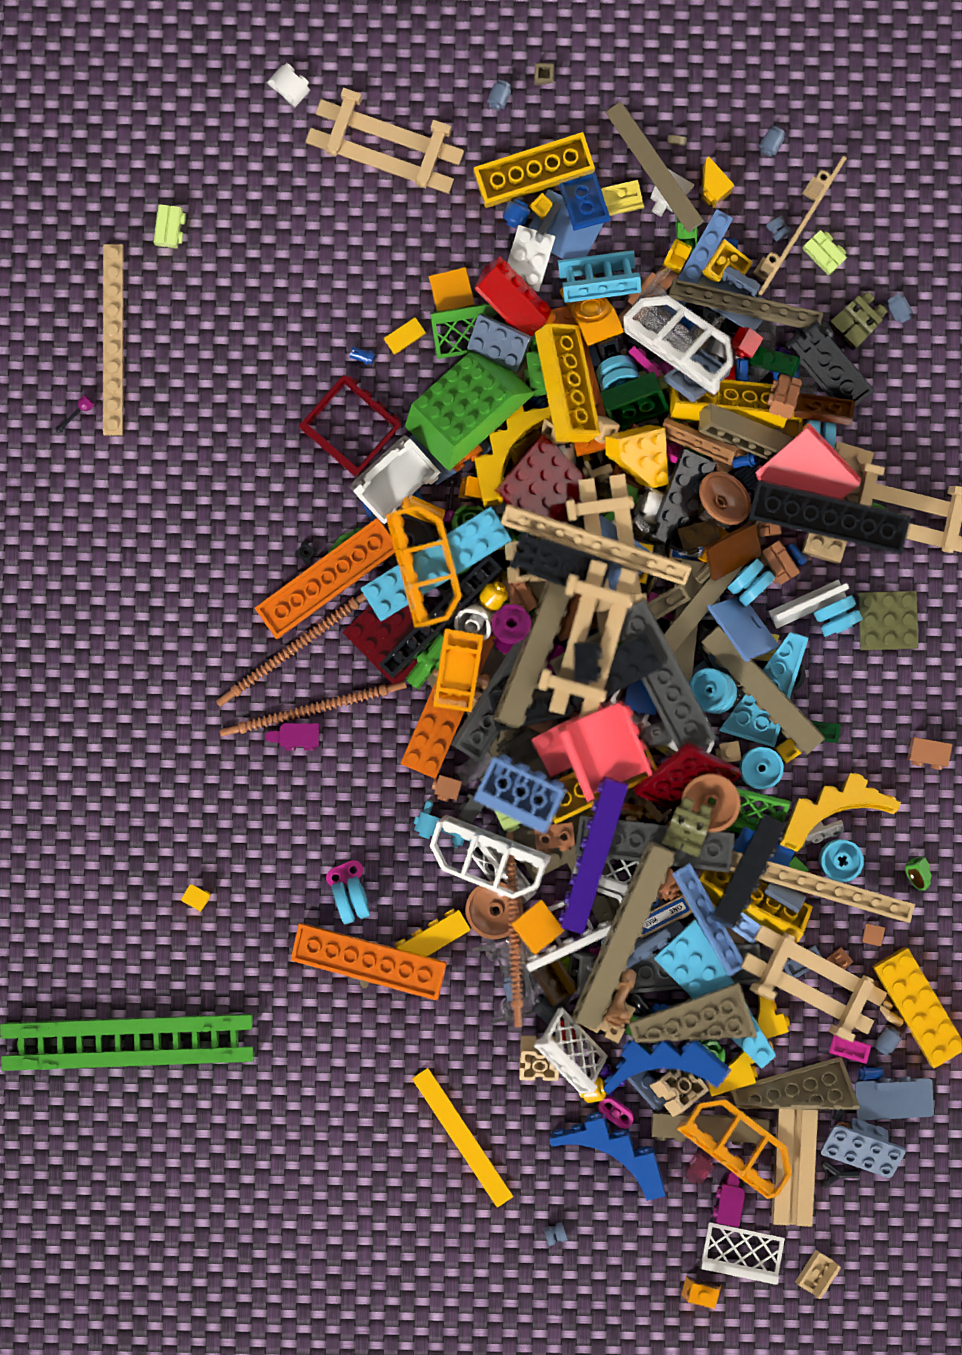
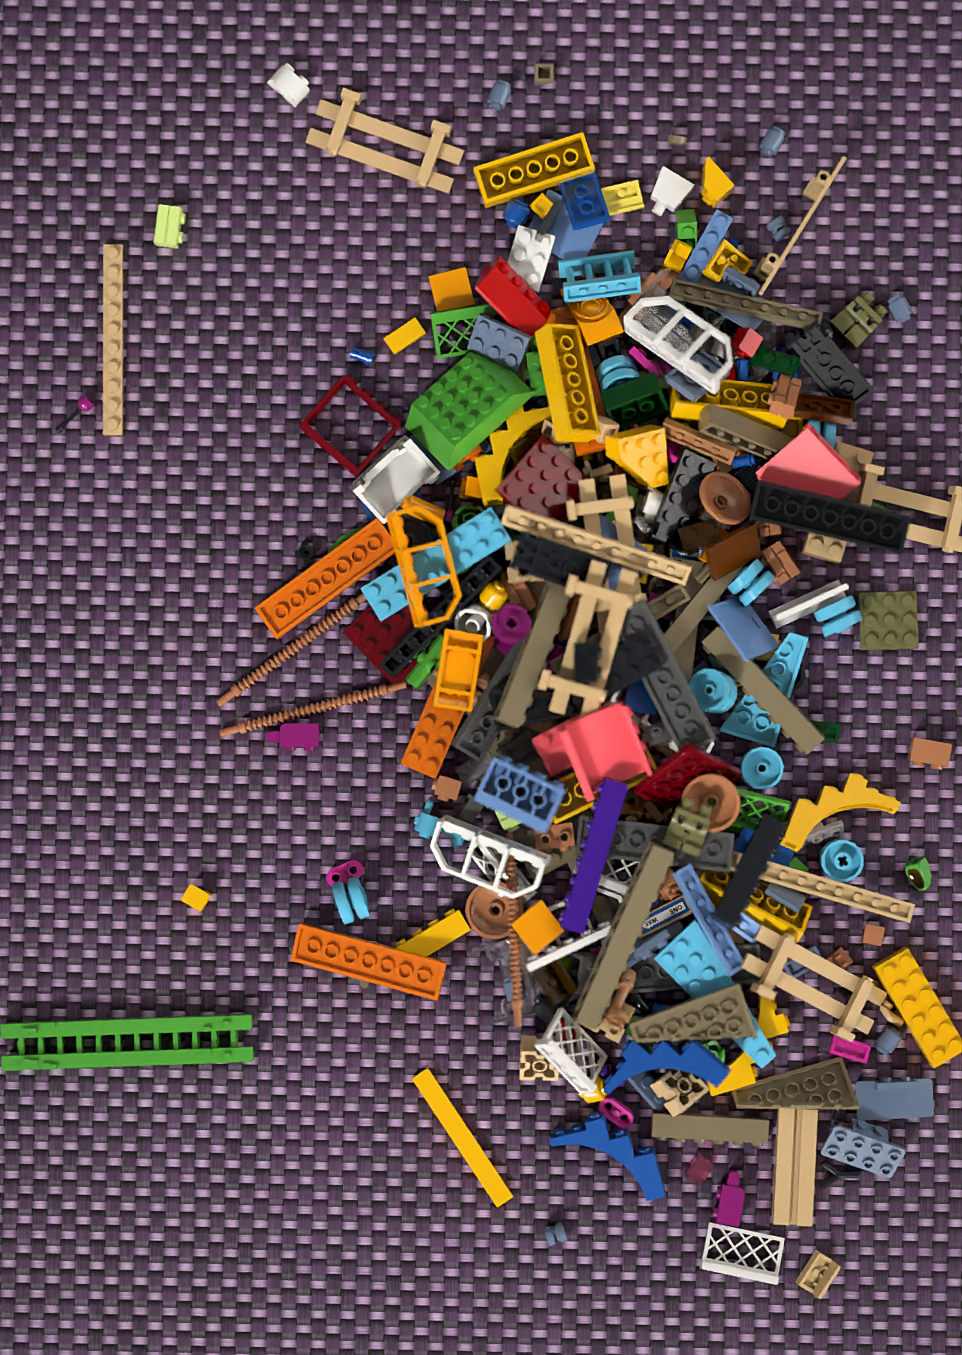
dark tan tile [605,101,704,233] -> none
light orange plate [676,1100,792,1199] -> none
light orange torso [681,1276,722,1309] -> none
tan brick [715,741,742,762] -> none
yellow tile [775,737,801,764] -> none
blue pin [785,542,808,567] -> none
yellowish green brick [802,230,847,276] -> none
blue pin [858,1066,884,1081] -> none

